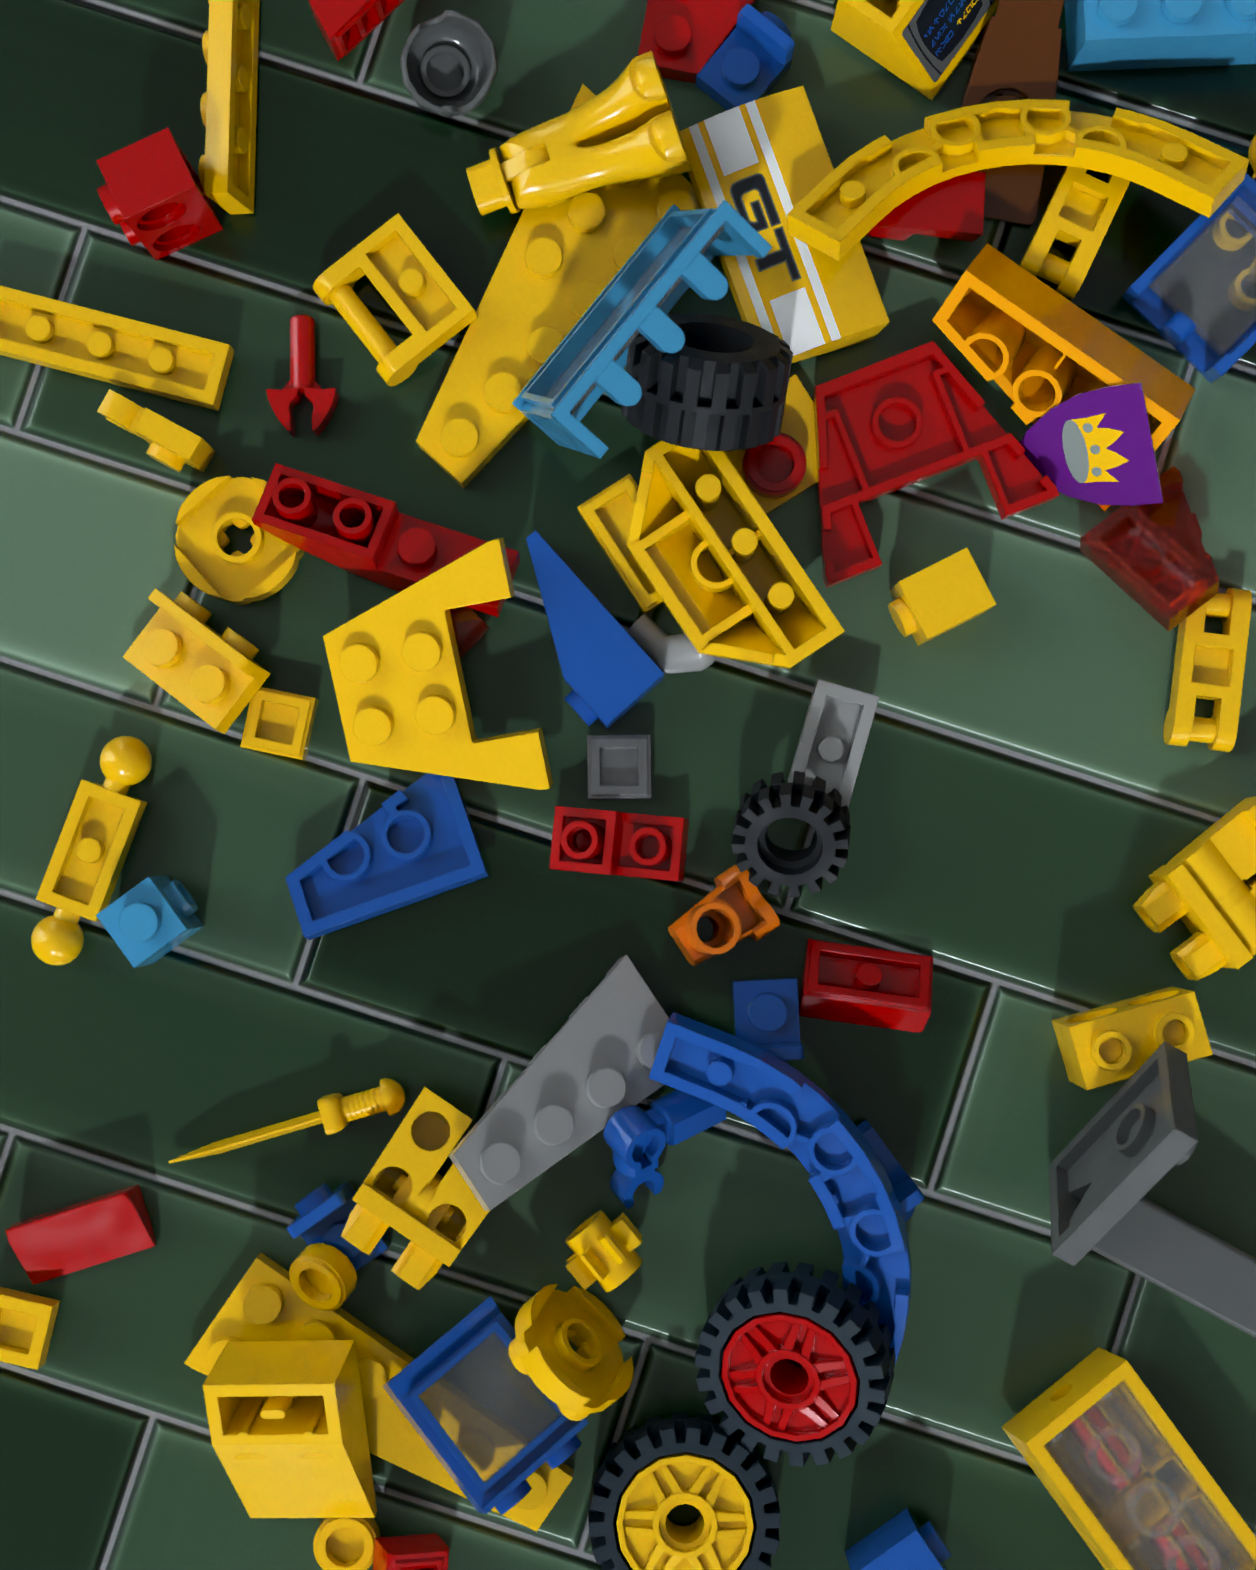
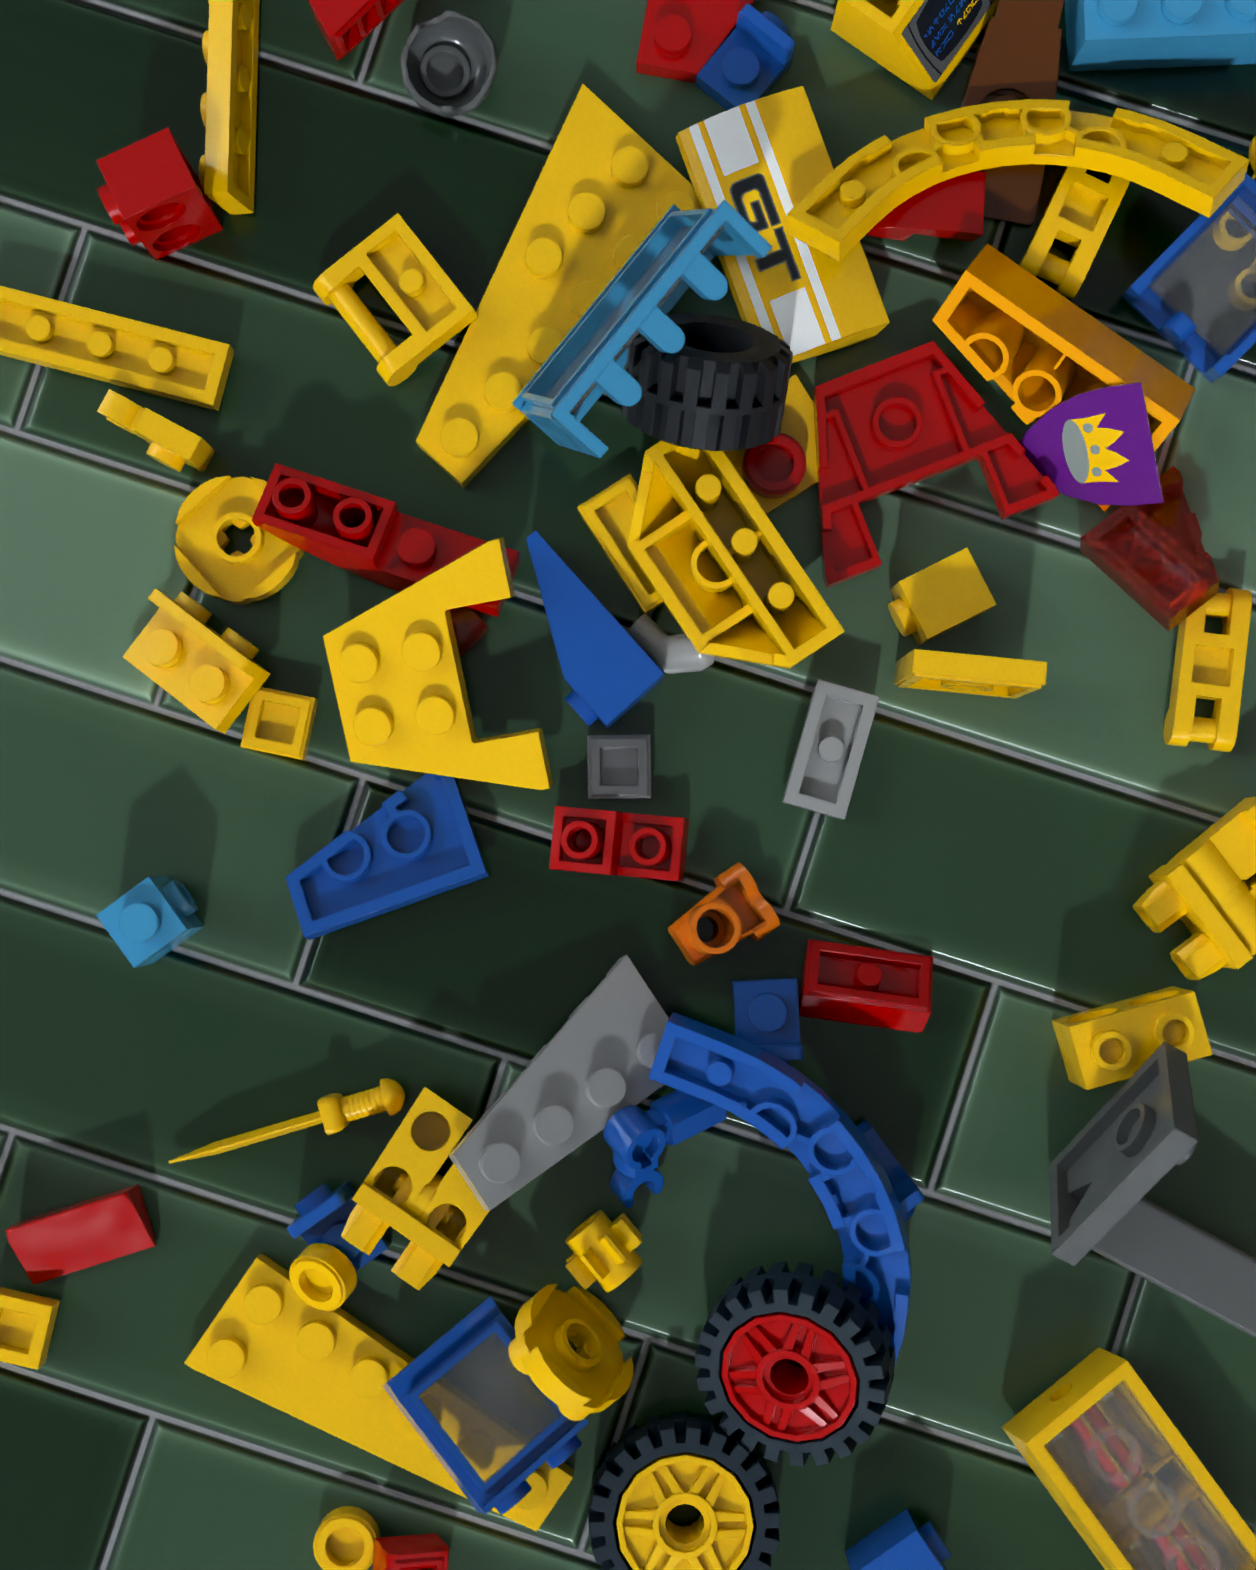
yellow plate [31,736,152,966] -> none
yellow slope [203,1340,377,1518] -> none
red bar [266,314,339,437] -> none
yellow piece [466,51,692,216] -> none
black tyre [732,771,851,897] -> none
none -> yellow tile [894,649,1048,699]

